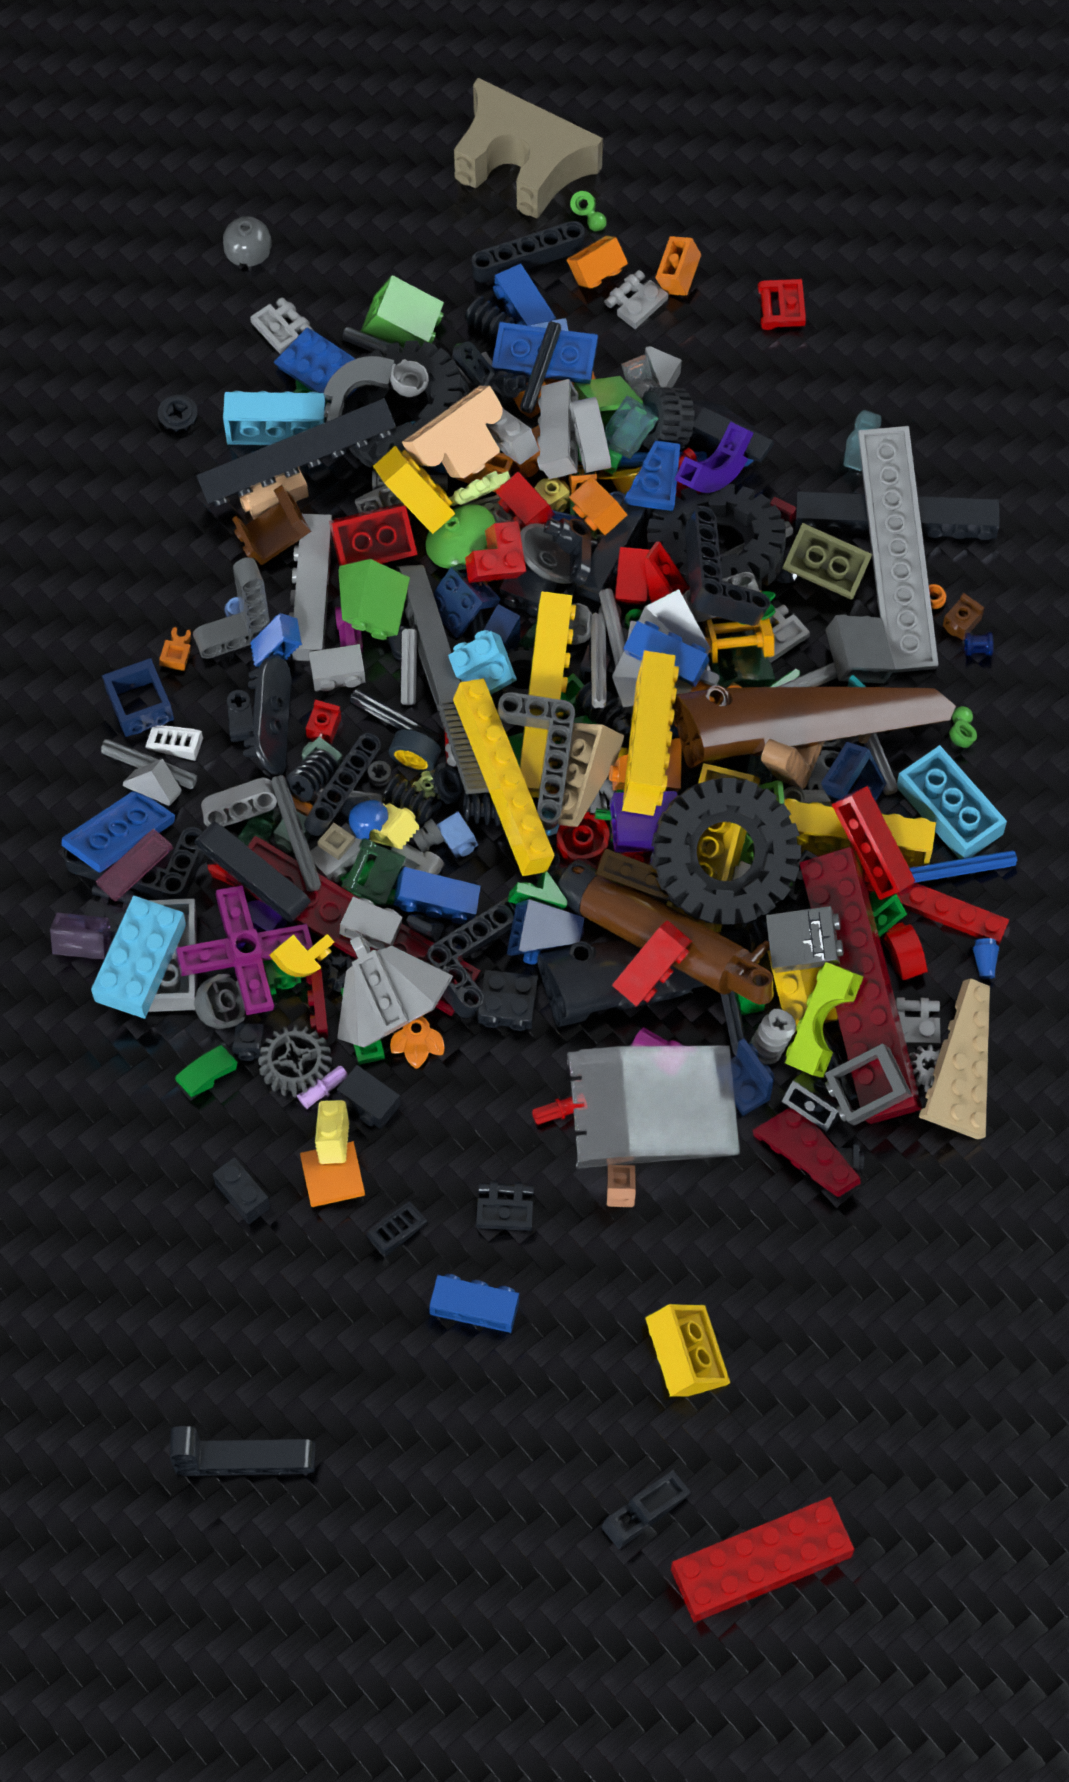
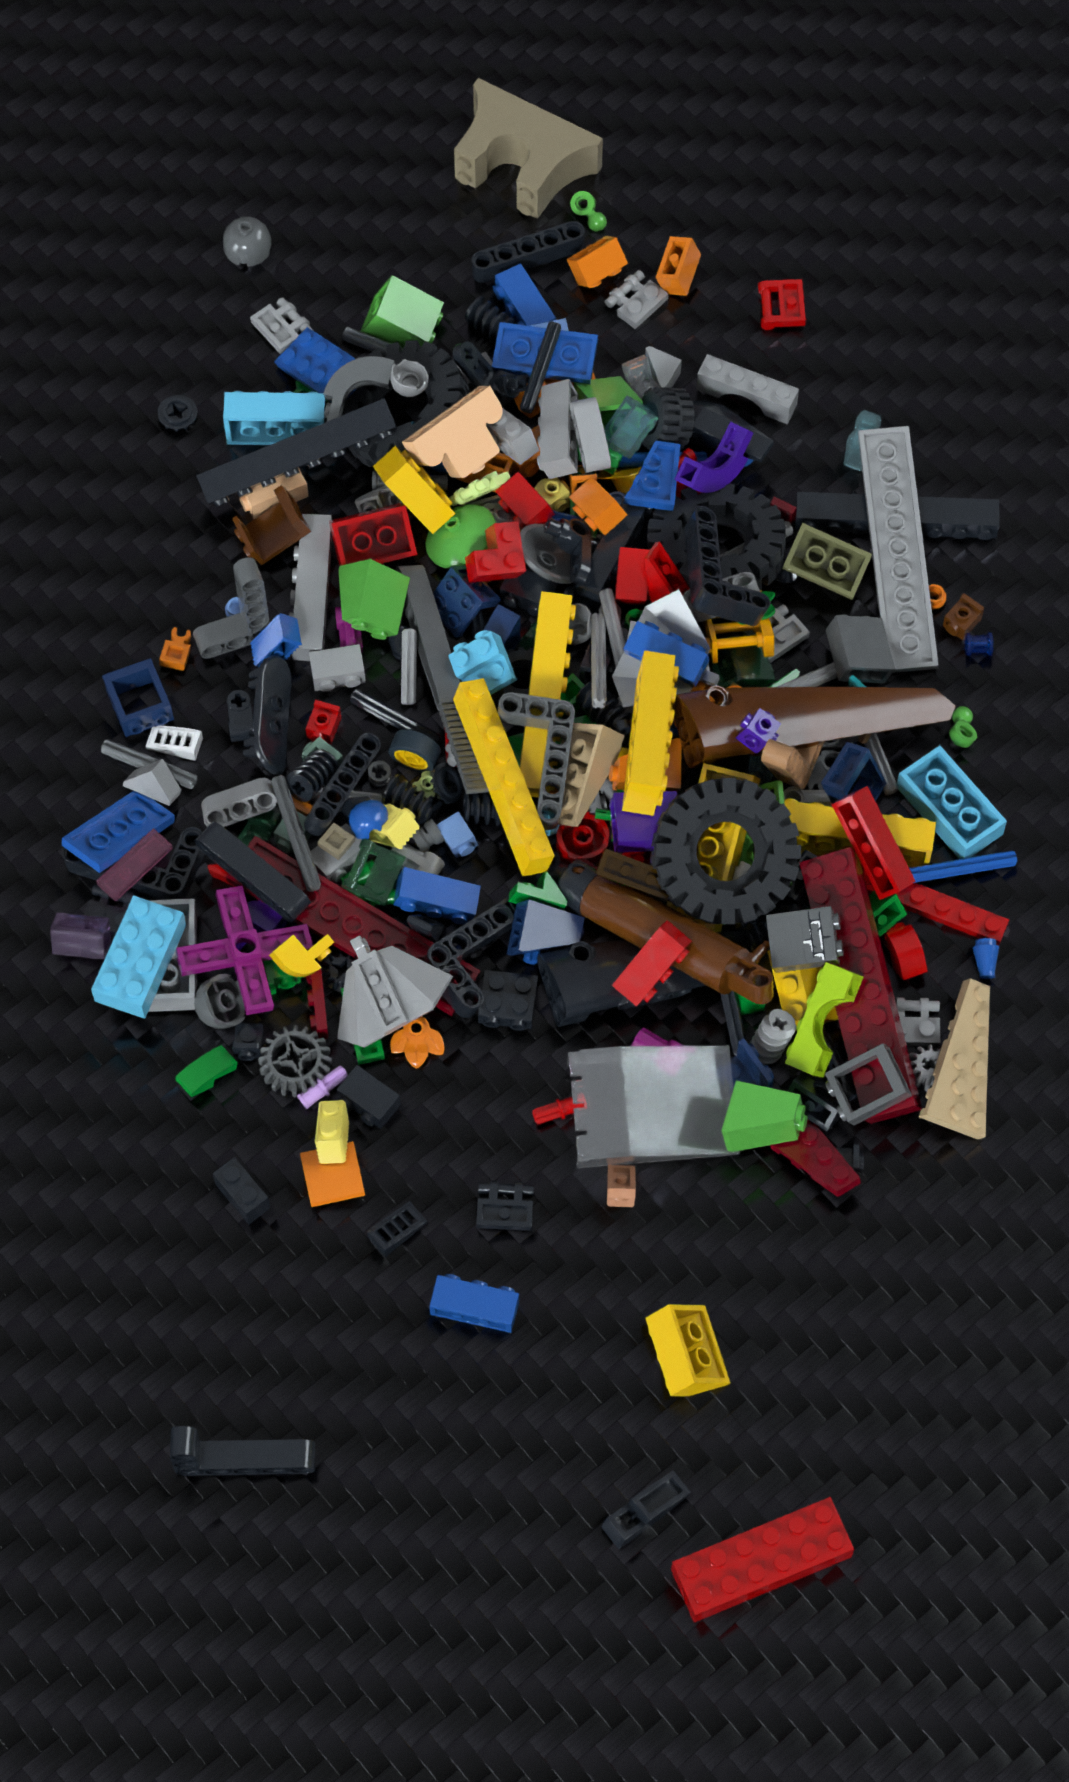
light grey brick [339,897,402,950] -> none
none -> light grey arch [696,354,799,424]
none -> bright green slope [722,1081,808,1152]
none -> dark purple brick [736,708,781,754]

